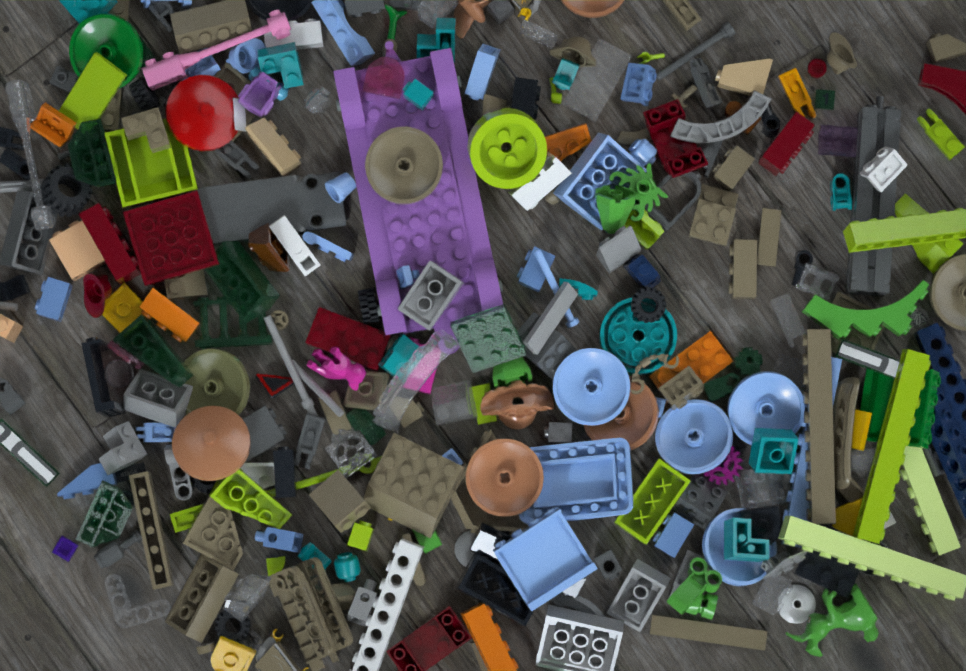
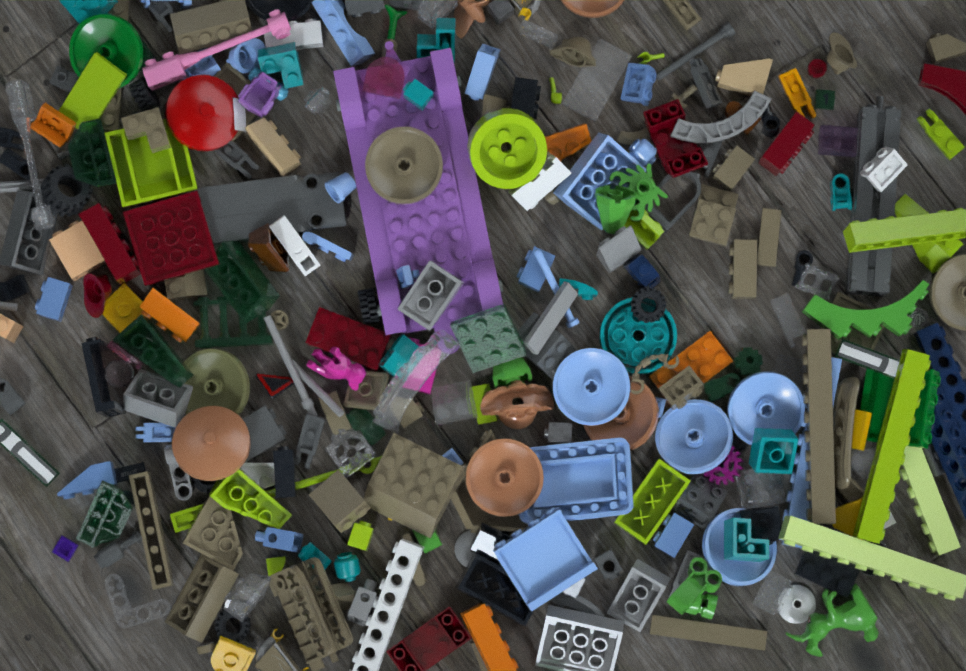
light grey brick [99,421,147,475] -> none
teal bracket [552,58,580,90] -> none
light grey hinge [761,551,807,579] -> none

